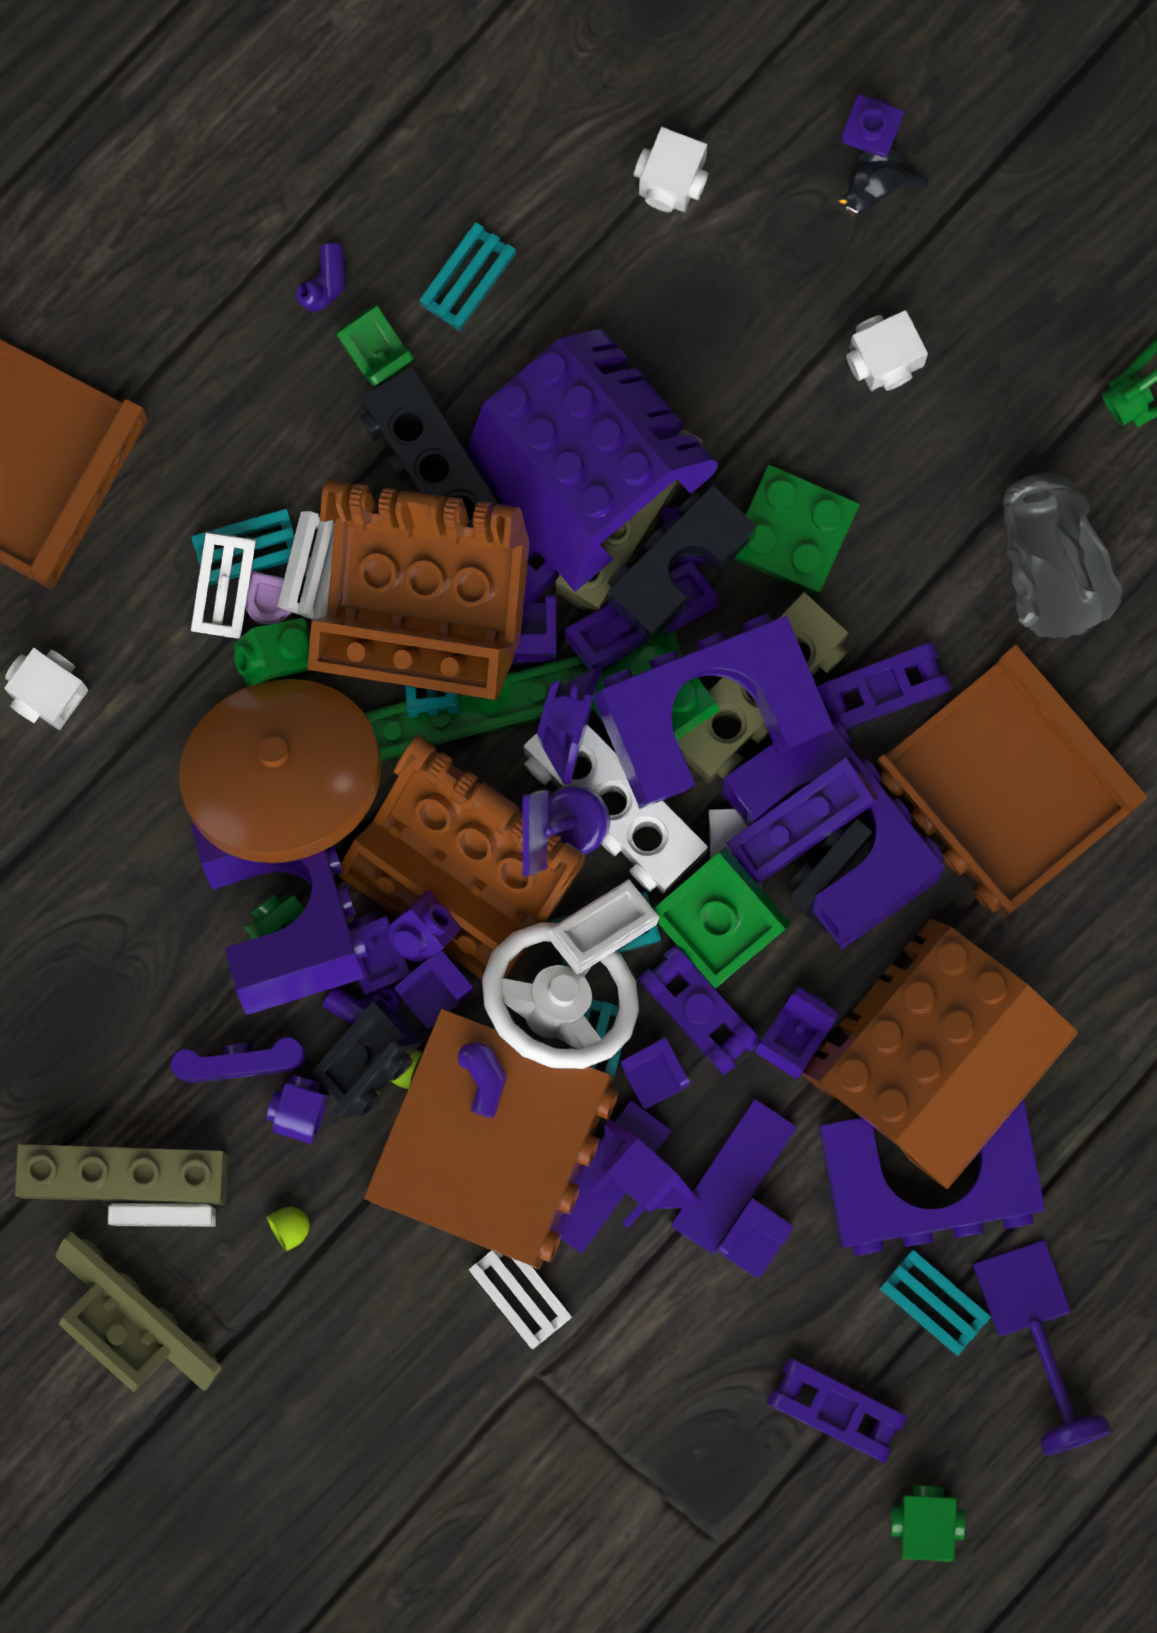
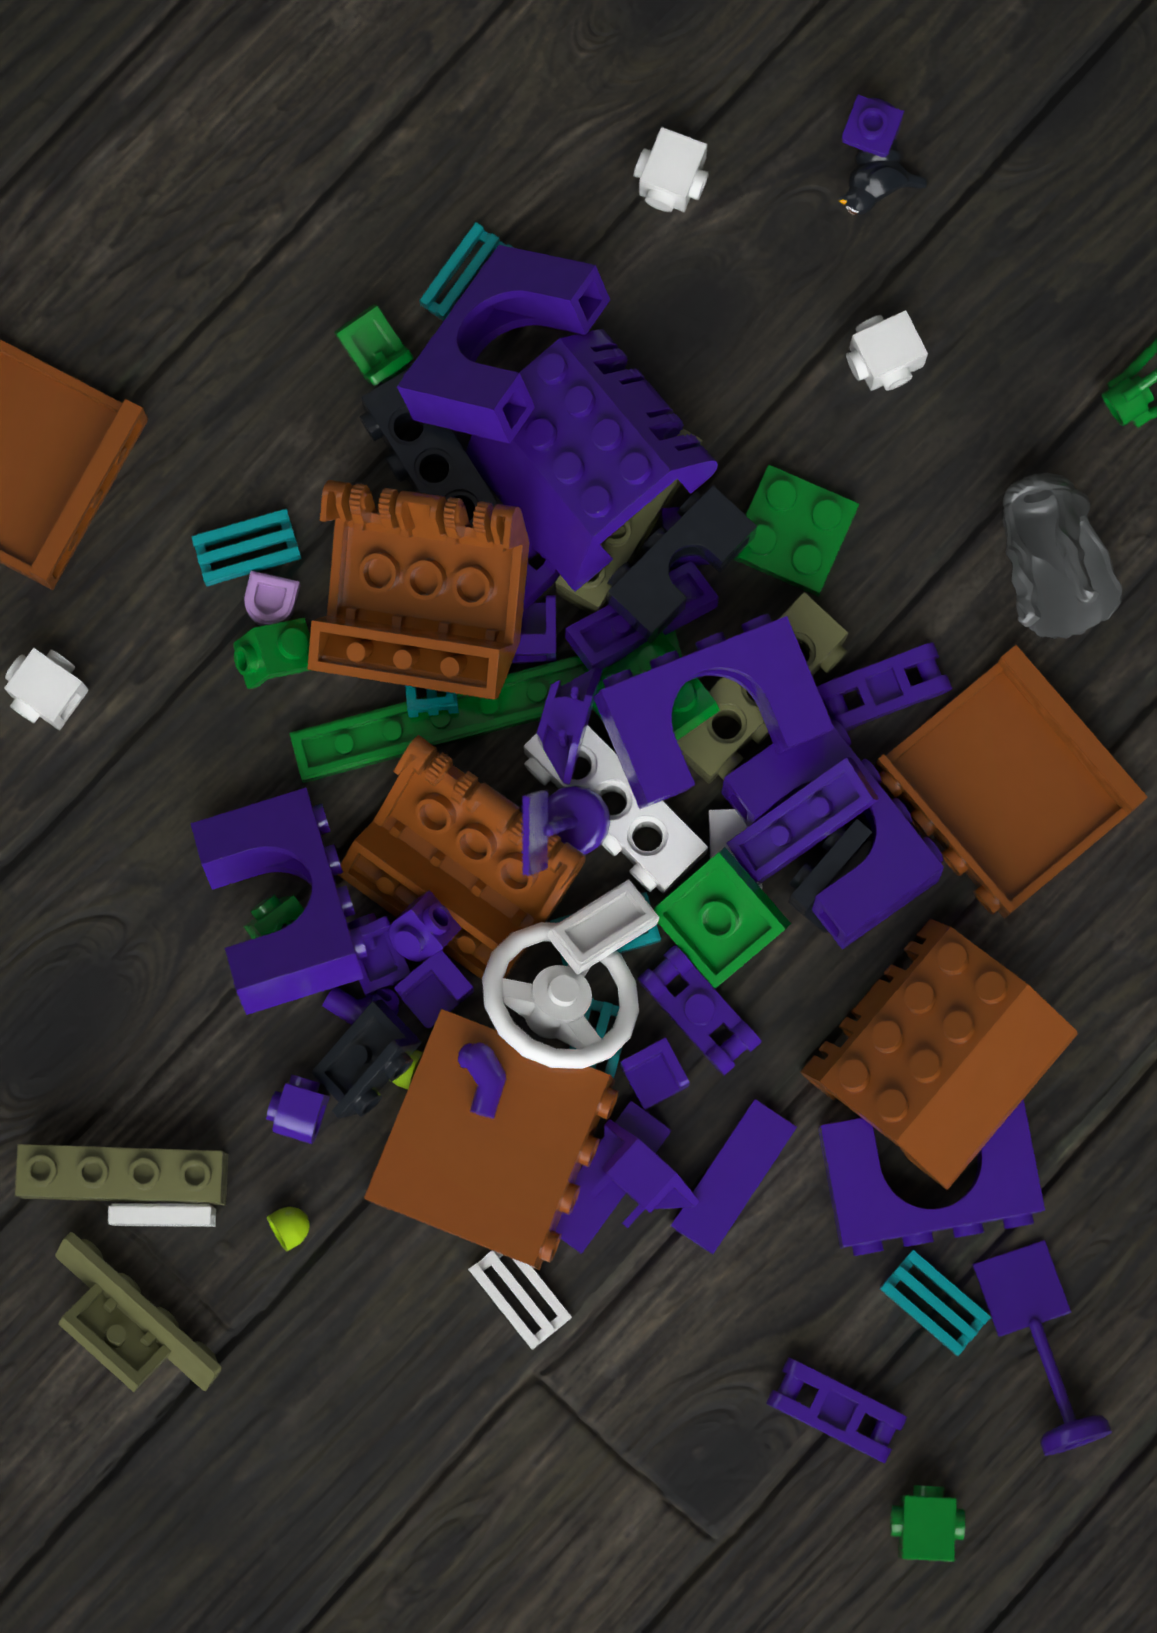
dark purple plate [171,1037,306,1084] -> none
dark orange dish [179,679,381,863] -> none
white tile [191,531,256,639] -> none
white tile [277,511,335,620] -> none
dark purple arm [296,243,346,311] -> none
dark purple panel [717,1198,794,1278] -> none
dark purple bracket [755,988,839,1080] -> none
none -> dark purple arch [397,245,610,444]

